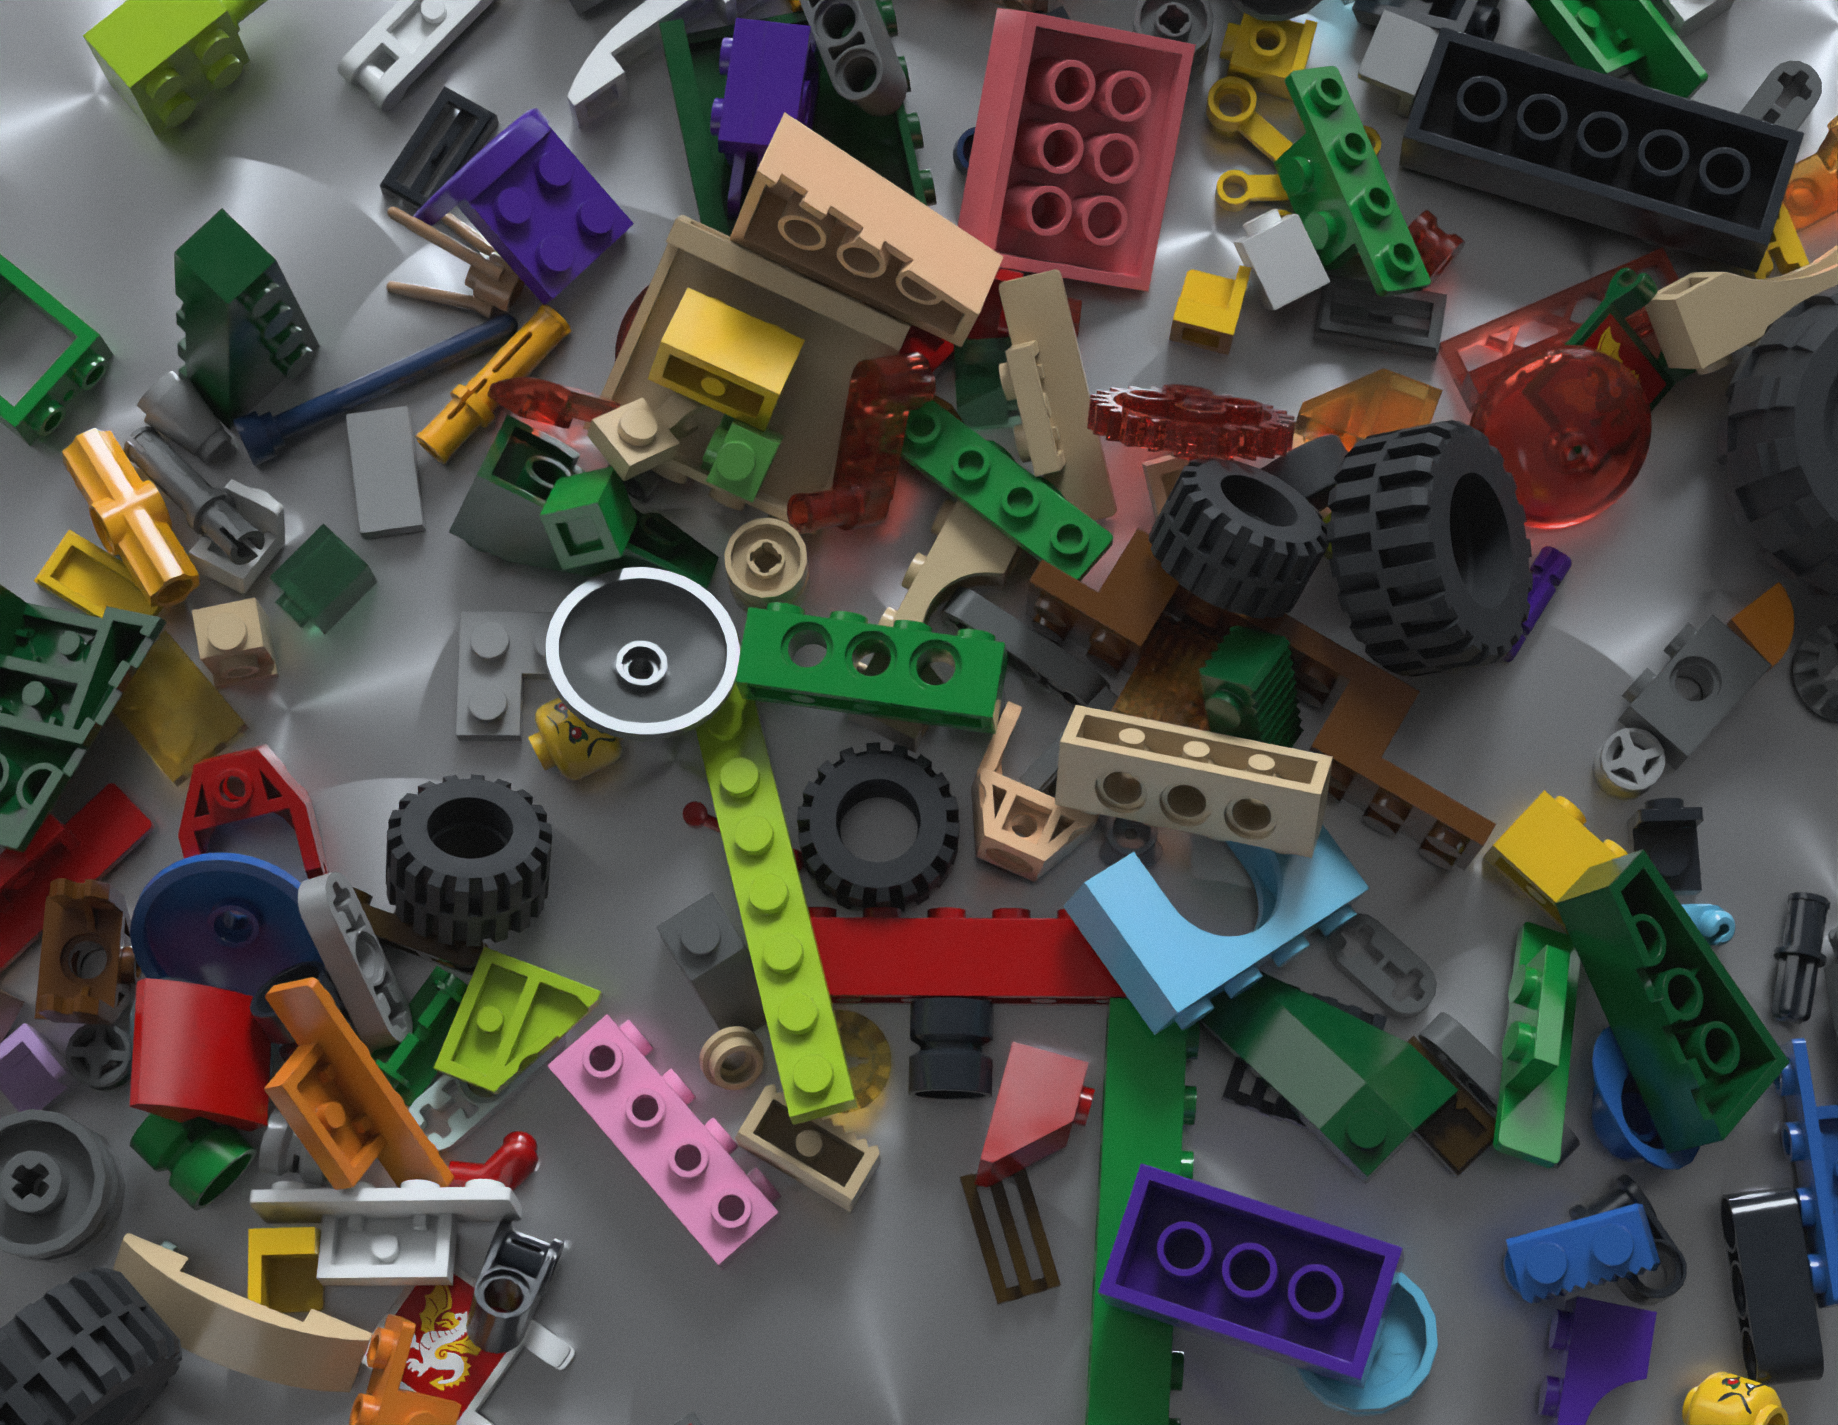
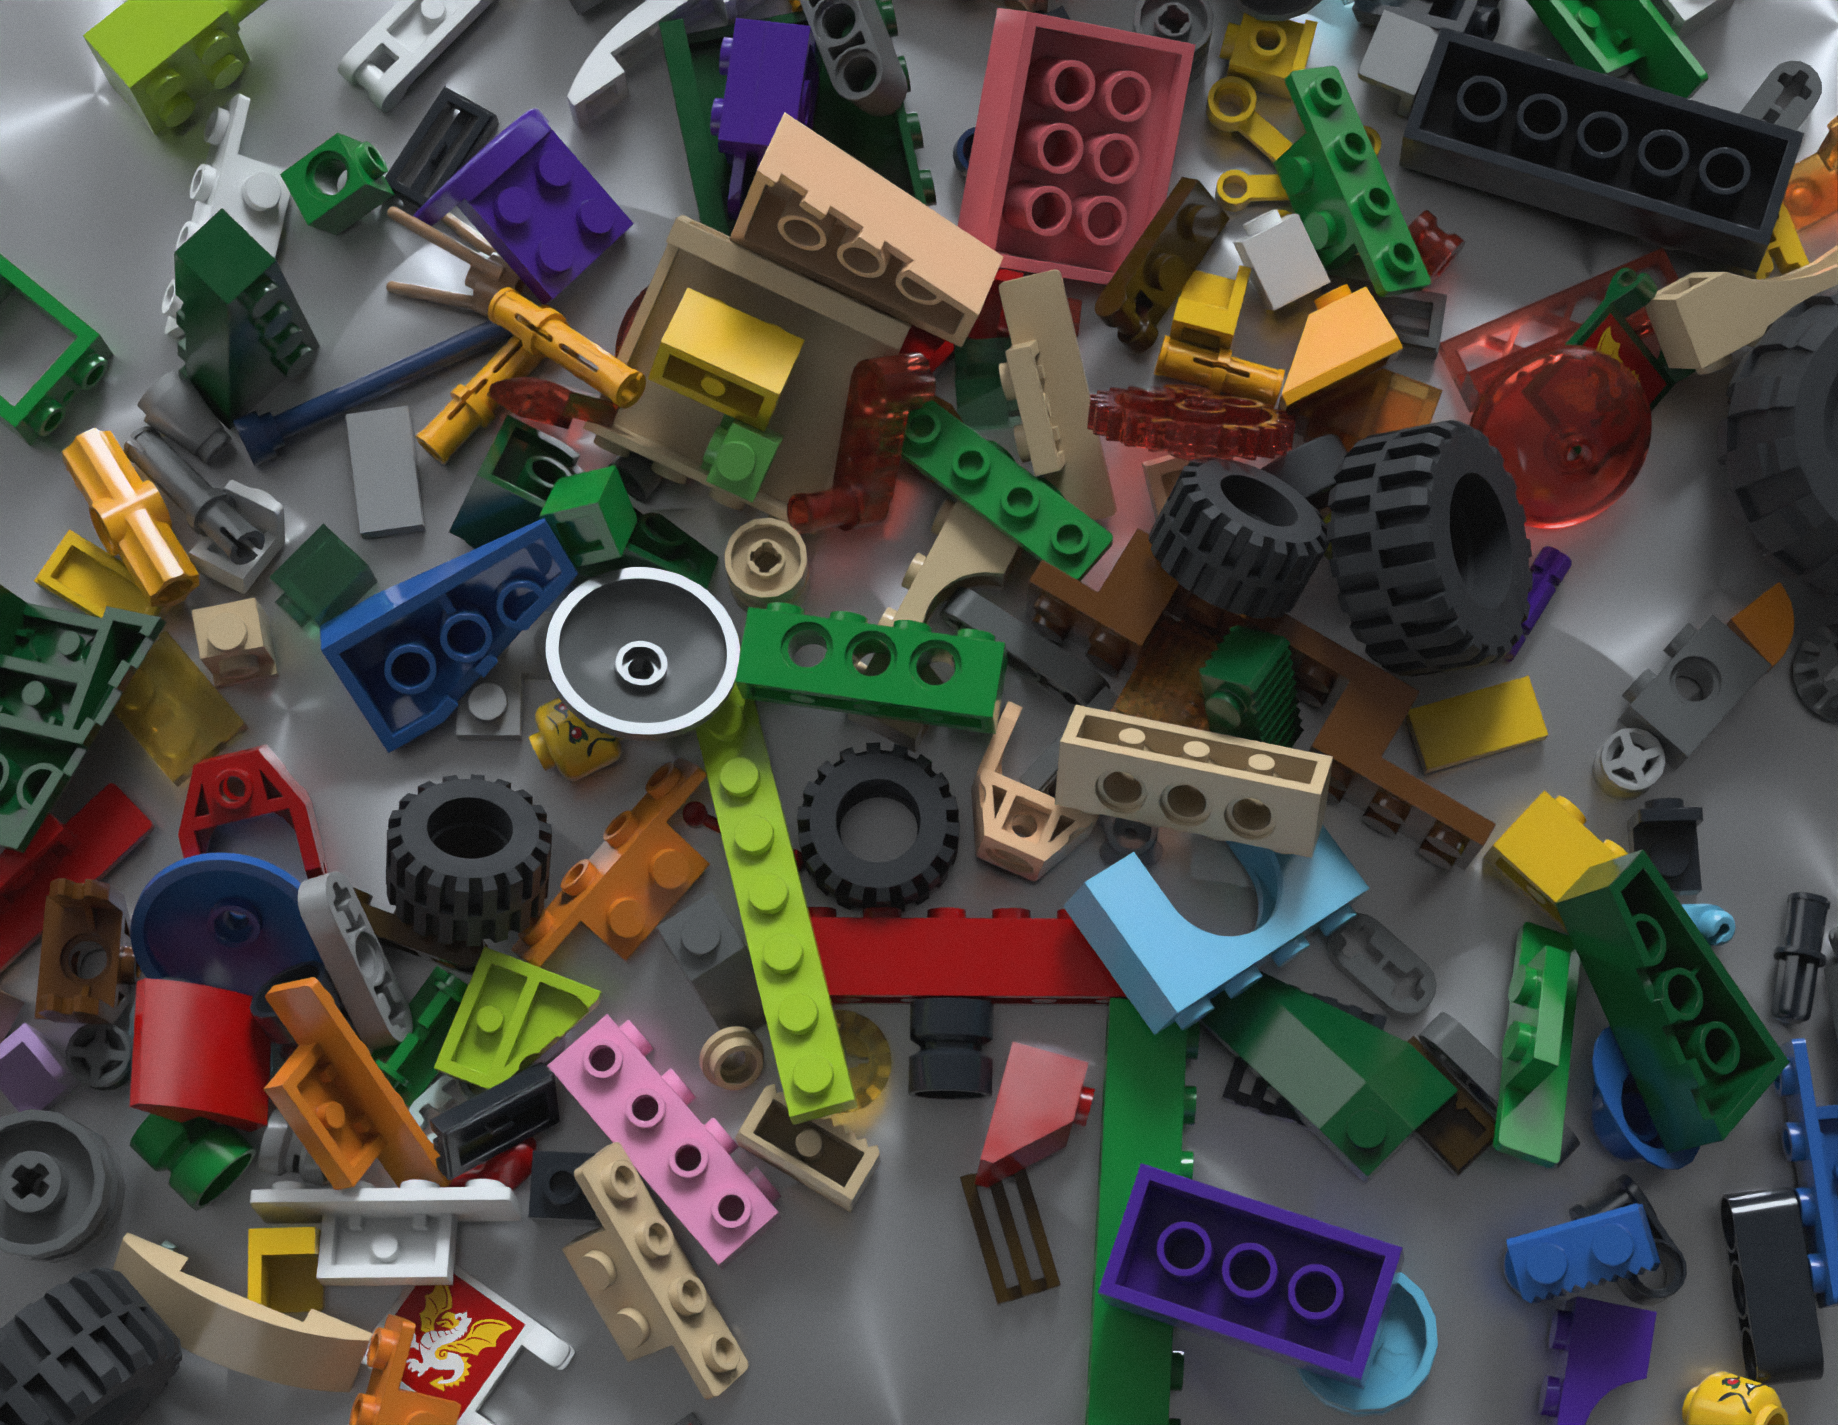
black piece [466,1219,565,1354] -> none
tan plate [587,392,706,481] -> none
none -> white bracket [162,94,290,338]
none -> green brick [280,132,394,236]
none -> blue wedge [320,518,578,753]
none -> black tile [430,1062,560,1181]
none -> light orange pin [487,287,646,409]
none -> orange bracket [511,758,710,967]
none -> black brick [528,1150,602,1227]
none -> tan bracket [562,1142,749,1400]
none -> dark brown plate [1094,177,1230,354]
none -> light orange pin [1154,335,1285,409]
none -> light orange slope [1278,284,1403,415]
none -> yellow tile [1406,675,1549,774]

